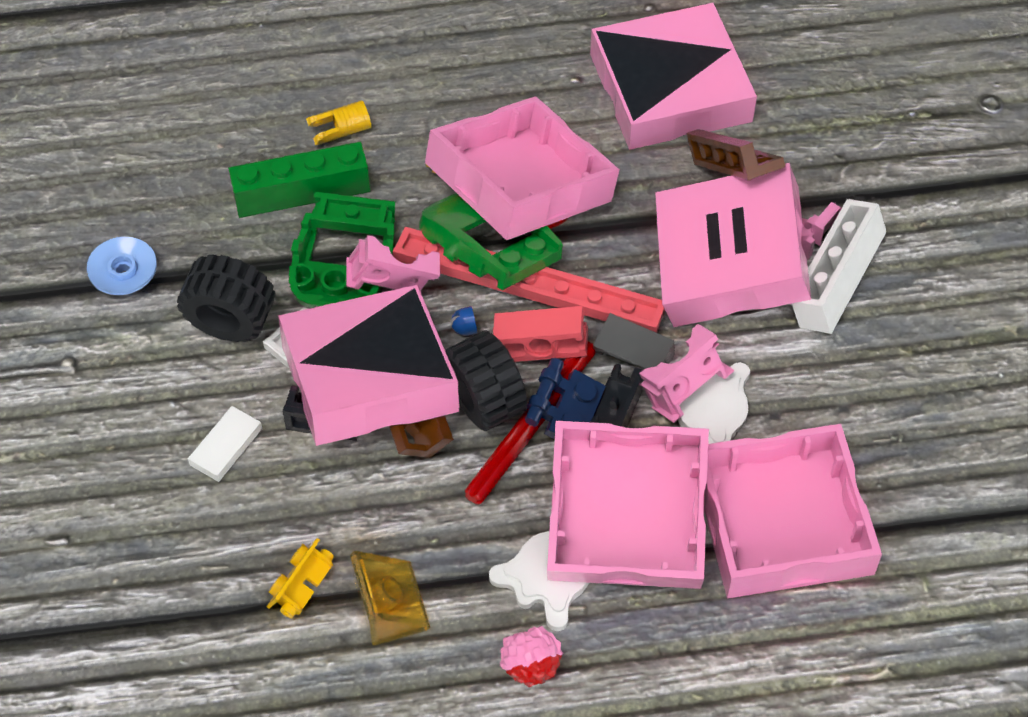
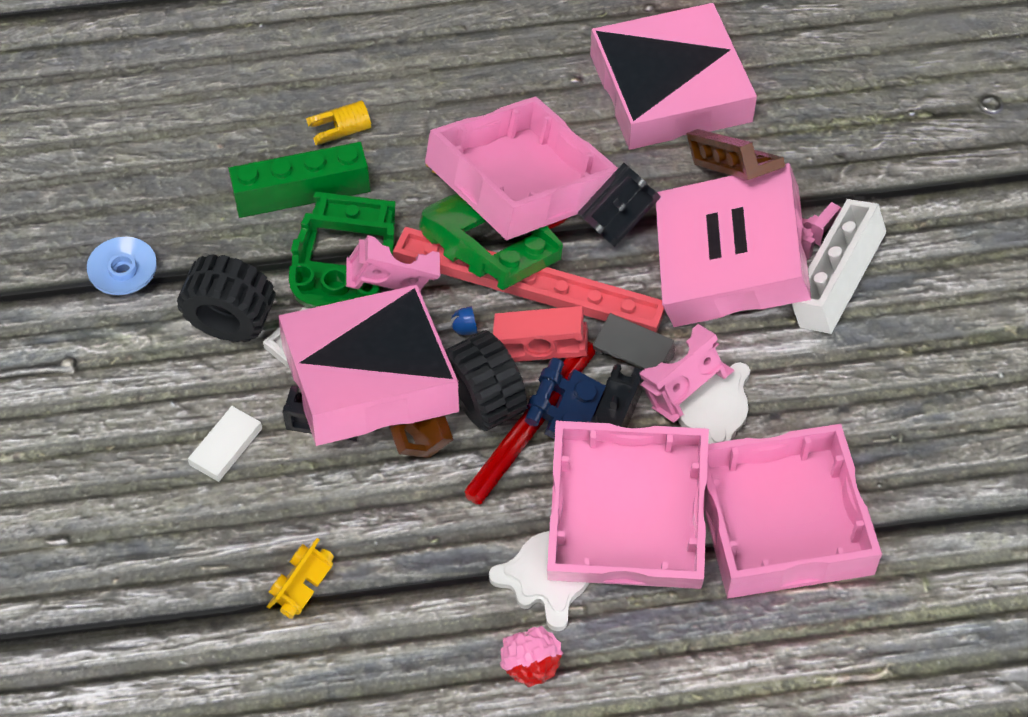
clear yellow slope [350,551,431,646] -> none
none -> black hinge [578,163,661,247]

